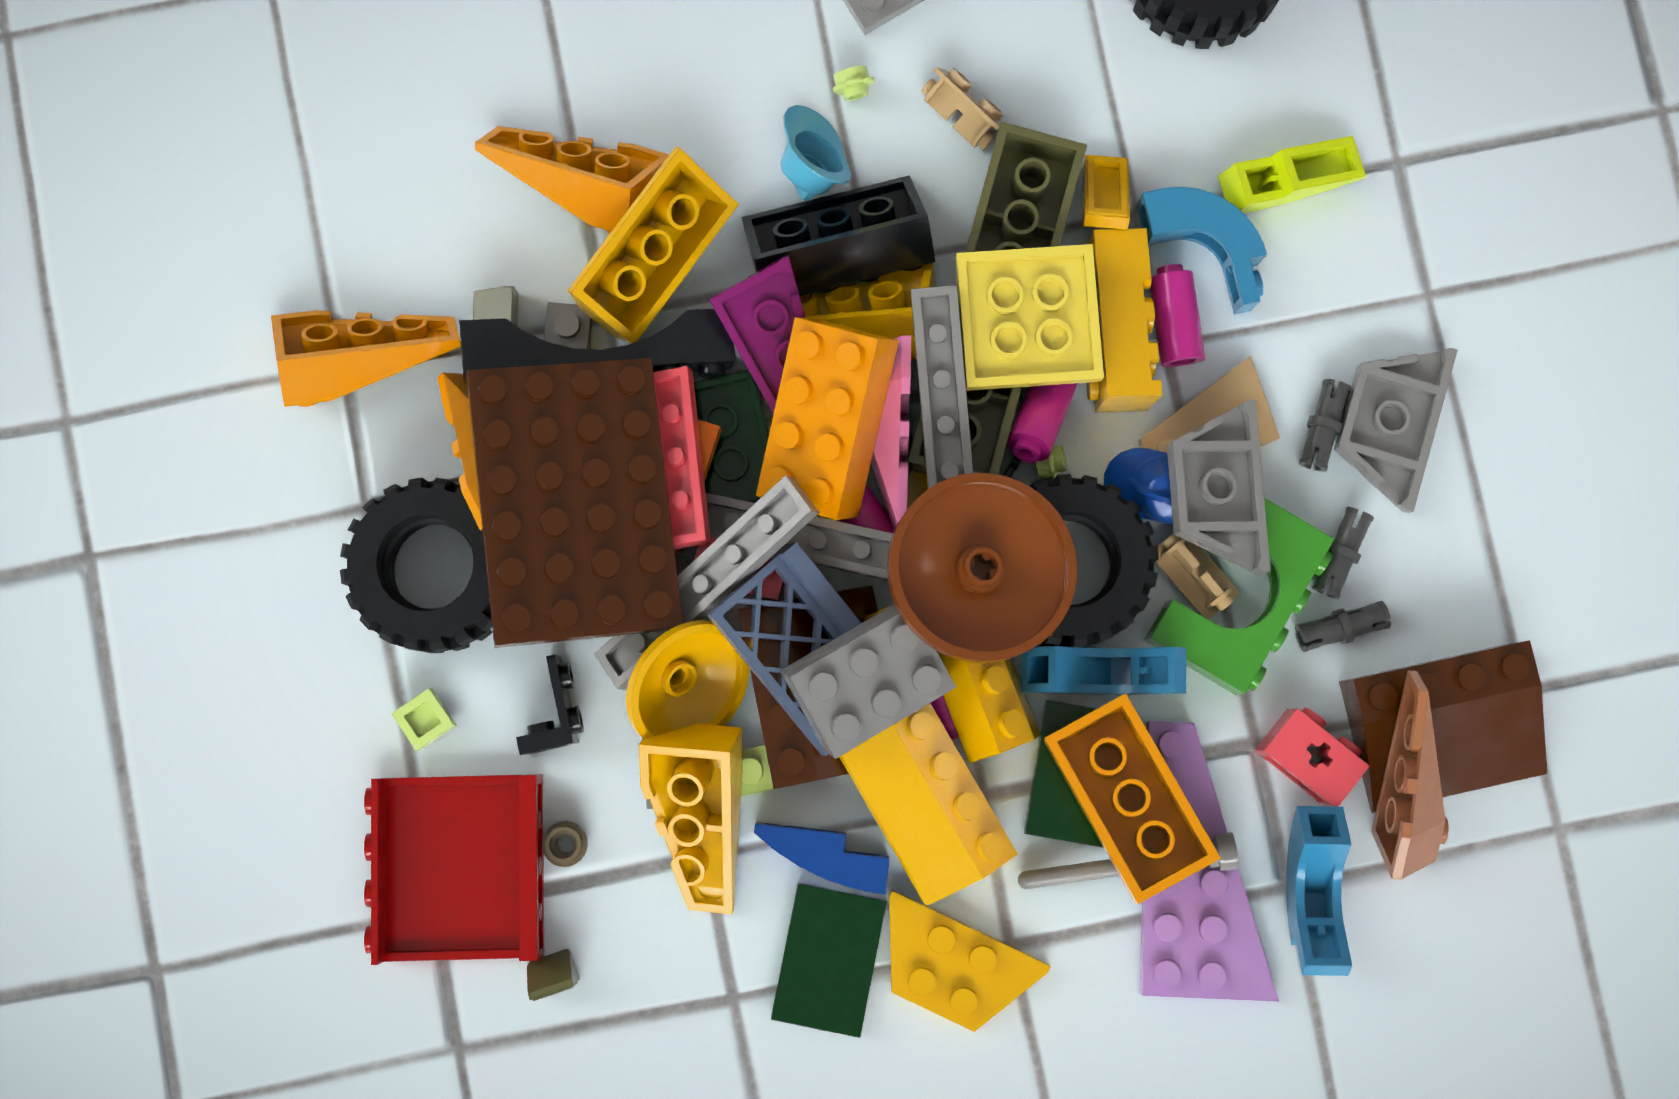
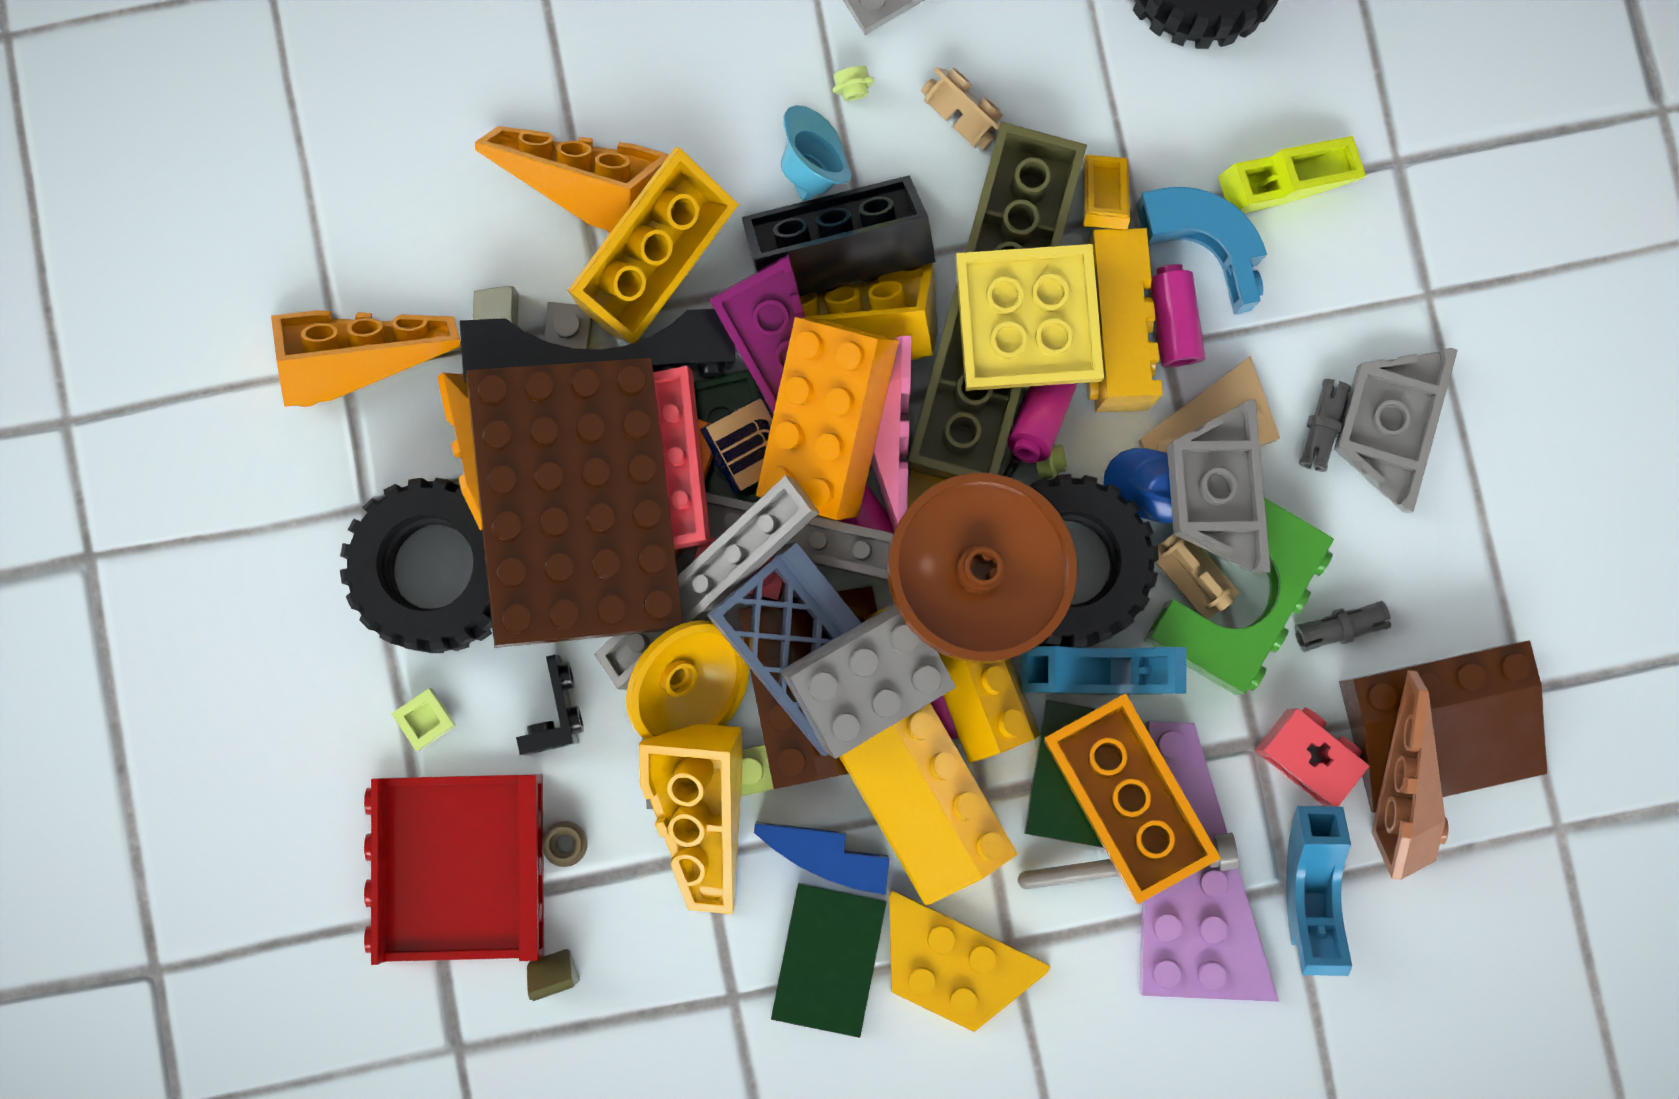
light grey plate [911,285,973,489] -> none
dark grey pin [1312,507,1374,599] -> none
none -> piece [700,397,773,495]

